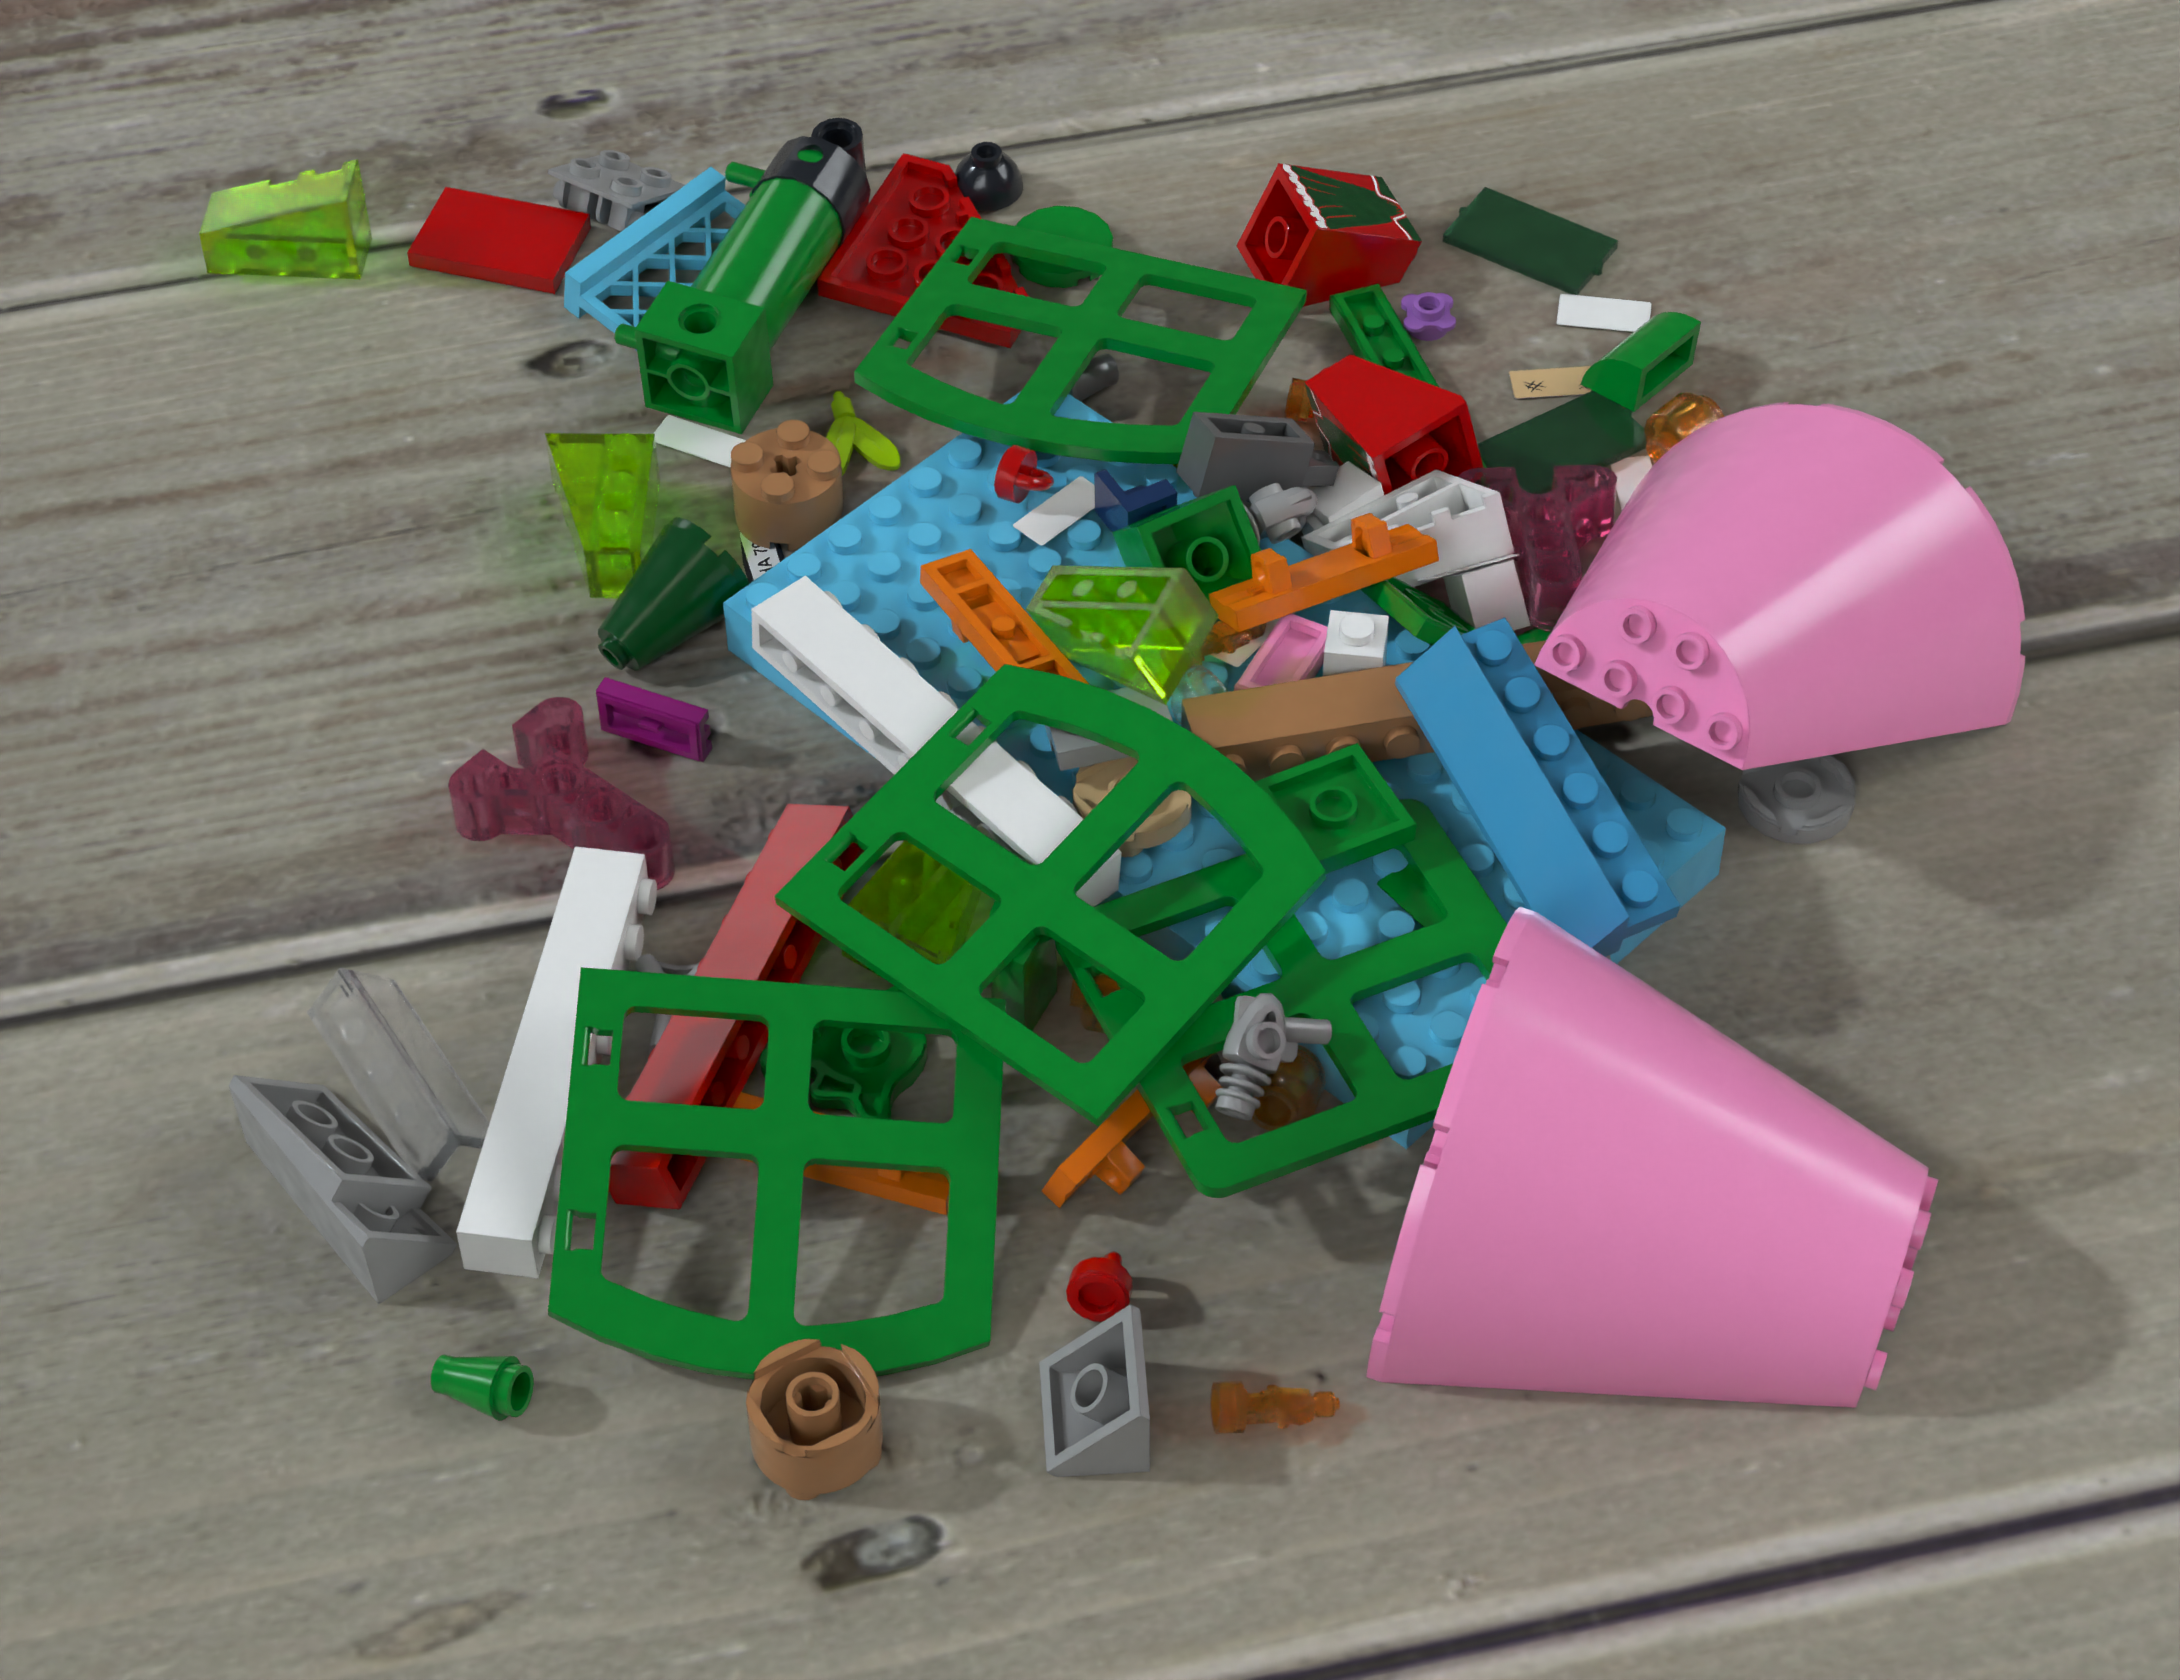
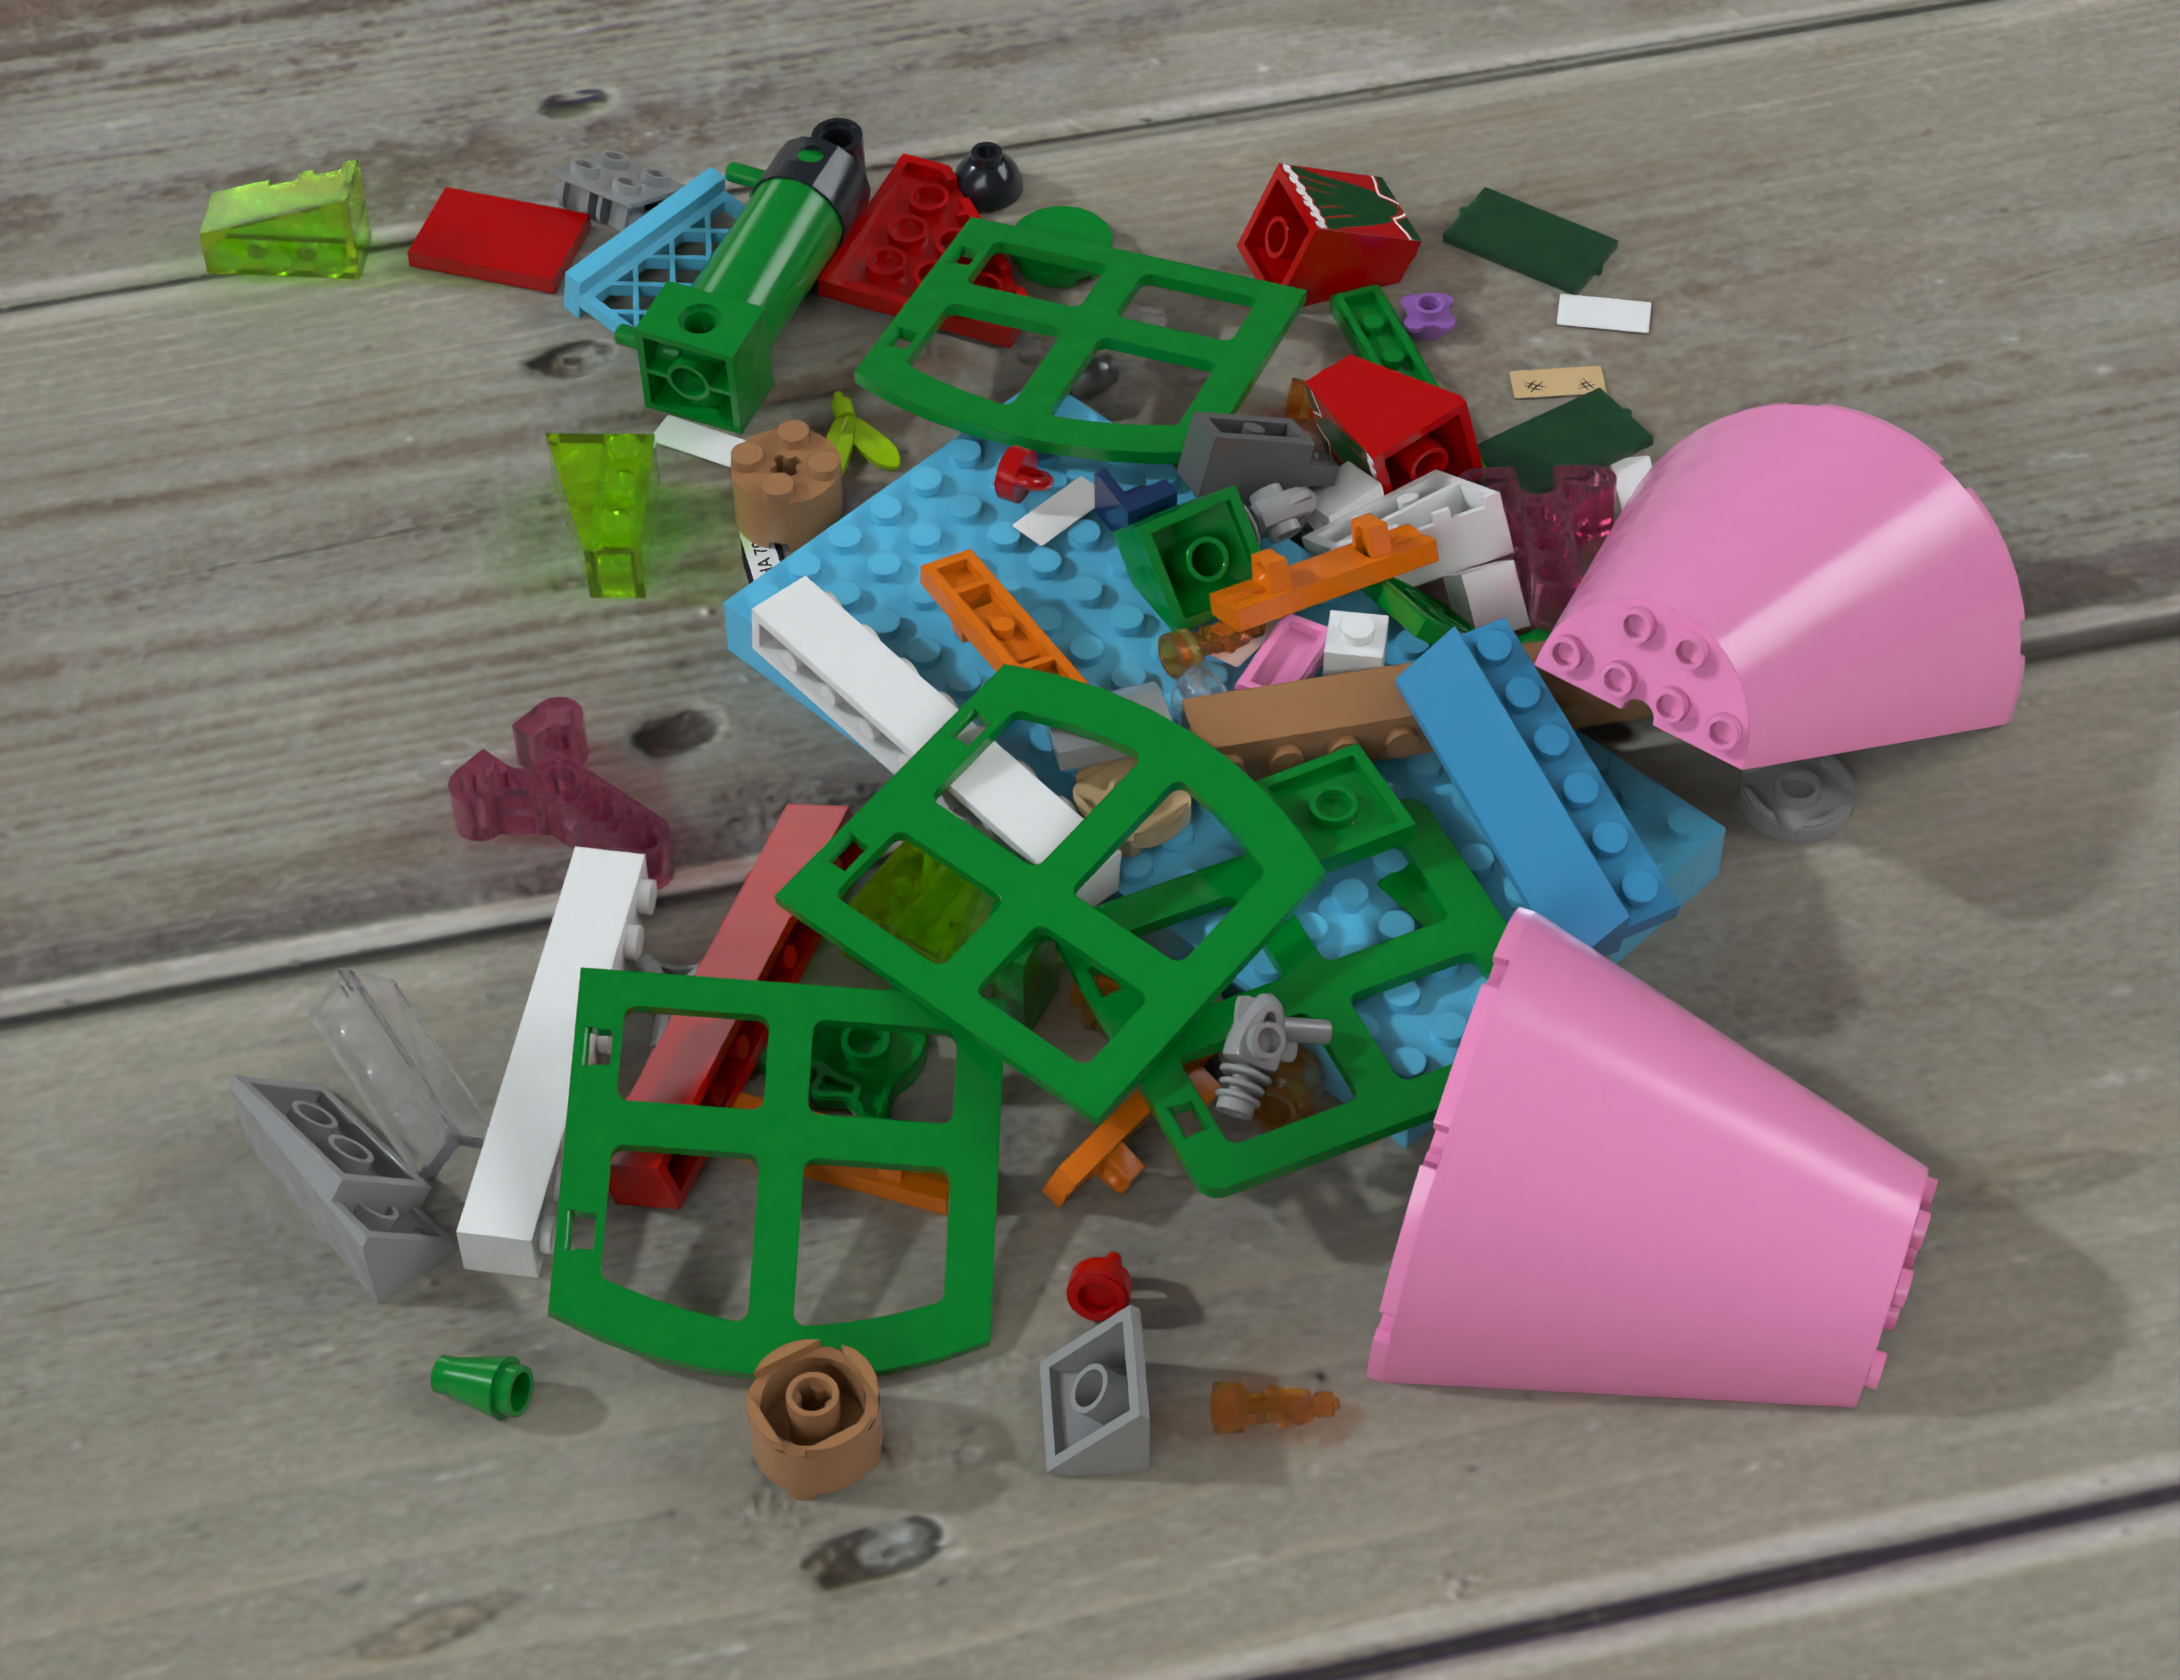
magenta tile [596,677,712,762] -> none
dark green cone [598,517,750,671] -> none
clear neon green wedge [1026,565,1219,705] -> none
white sticker [1418,554,1520,581] -> none
green brick [1581,312,1701,412] -> none
clear orange head [1644,392,1725,463] -> none

